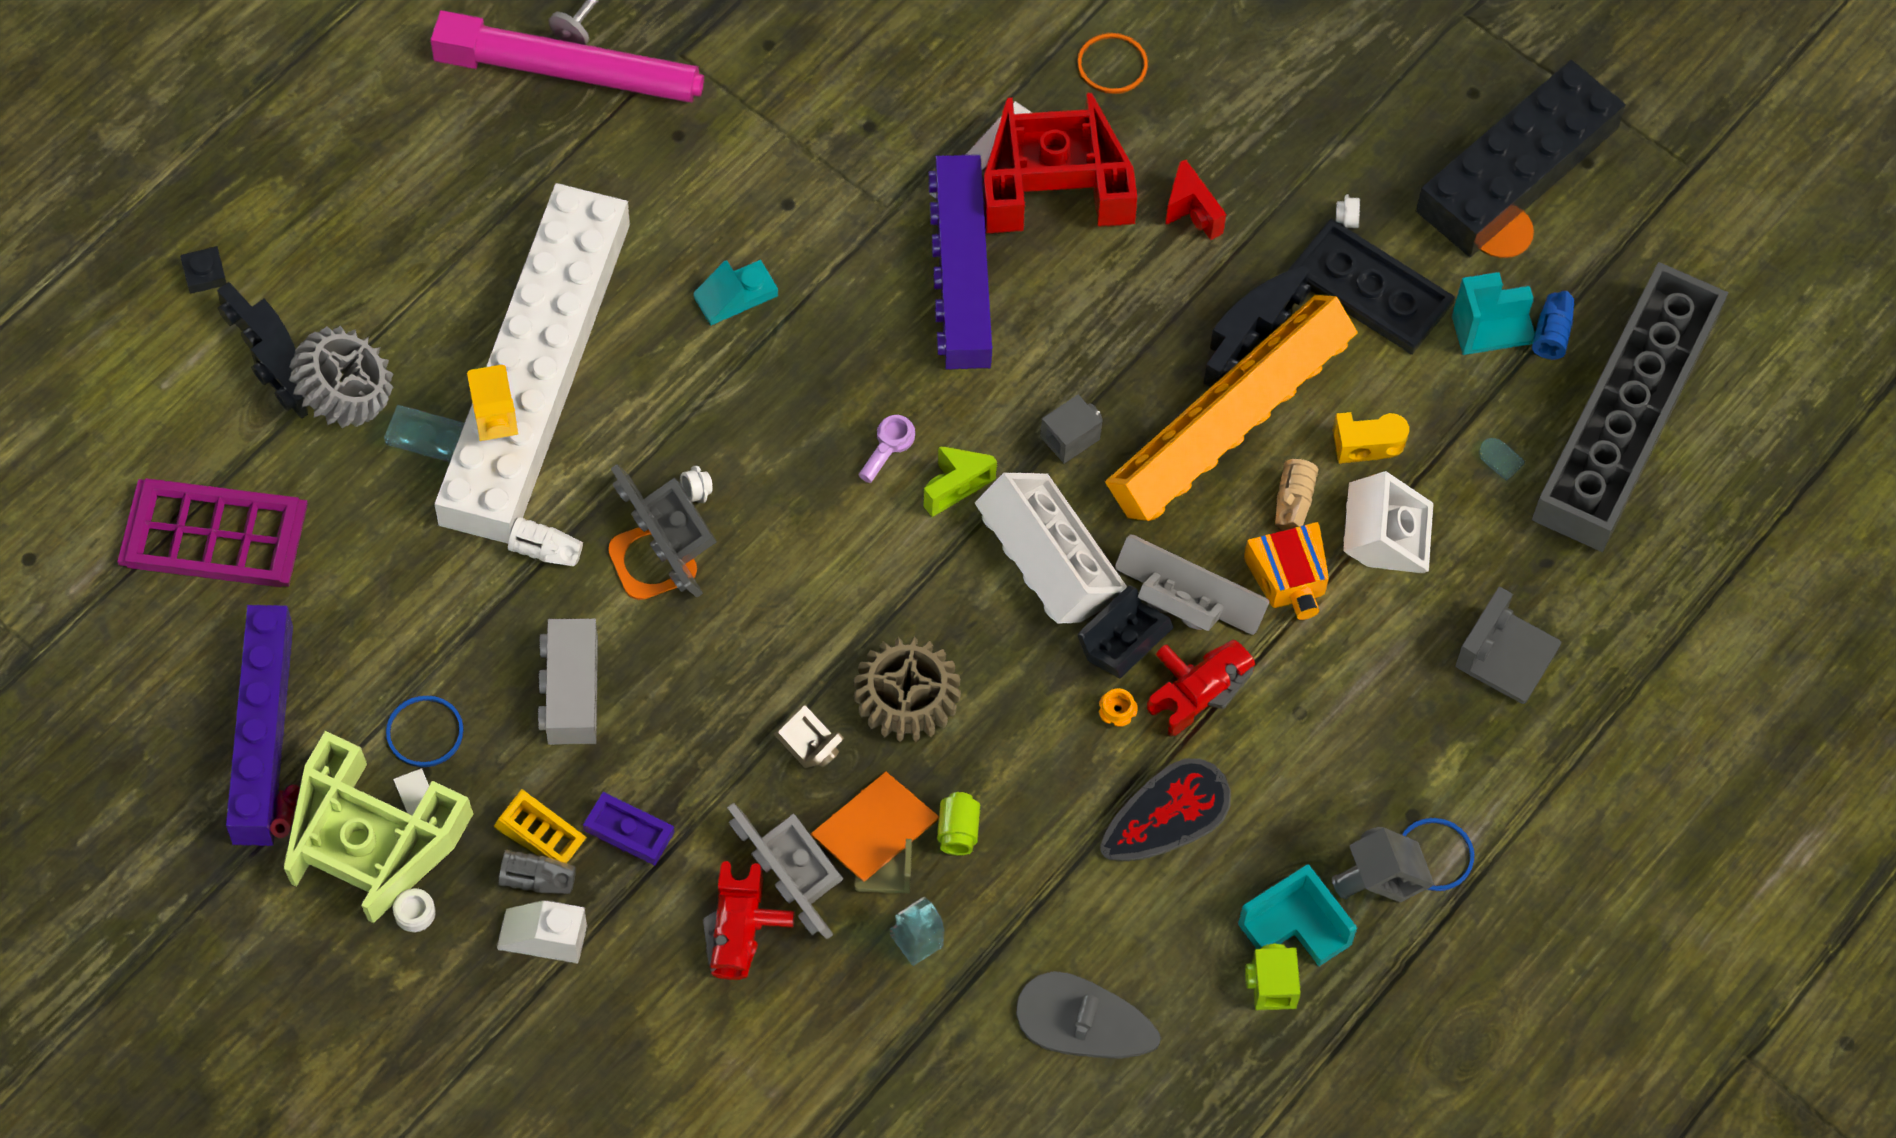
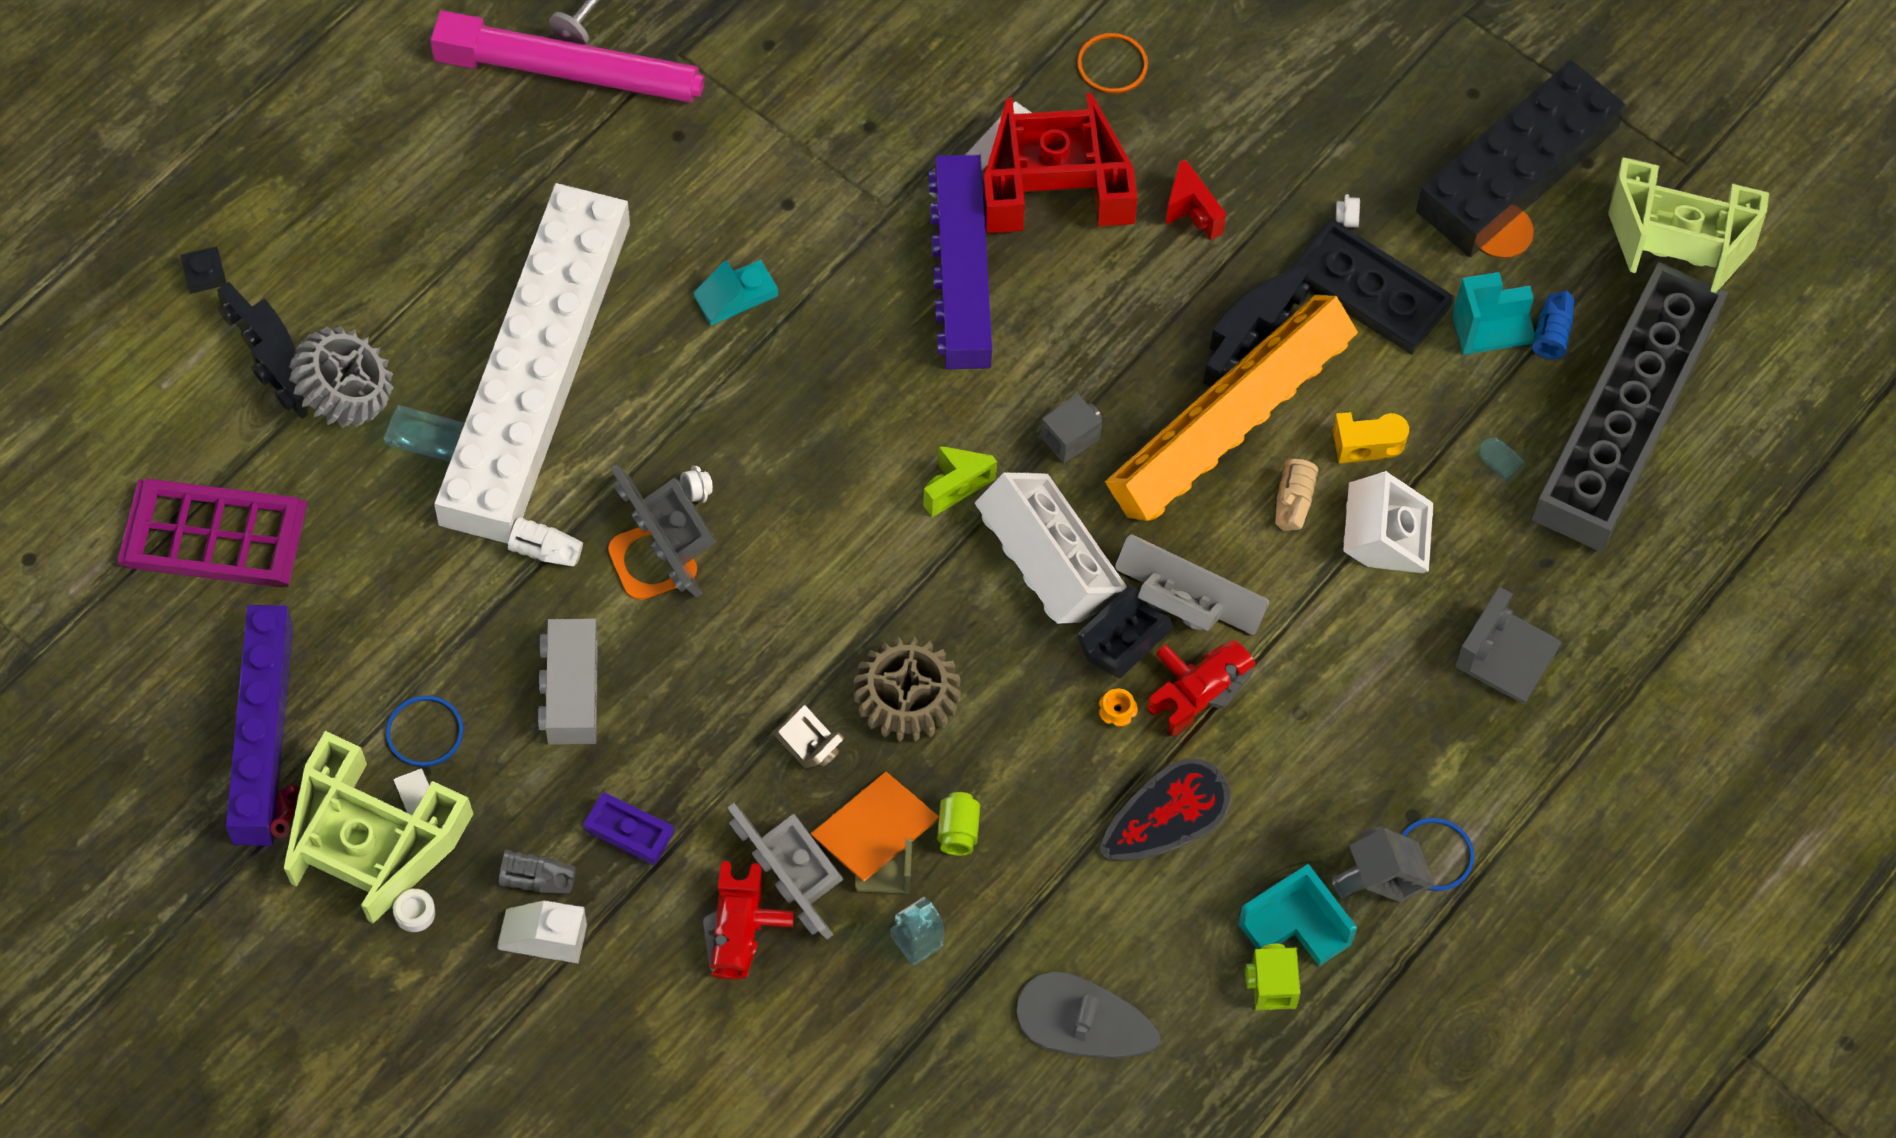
yellow bracket [467,365,518,441] -> none
yellow slope [494,789,587,864] -> none
lavender plate [858,415,915,483] -> none
torso [1244,522,1328,620] -> none
none -> yellowish green wedge [1608,157,1769,293]

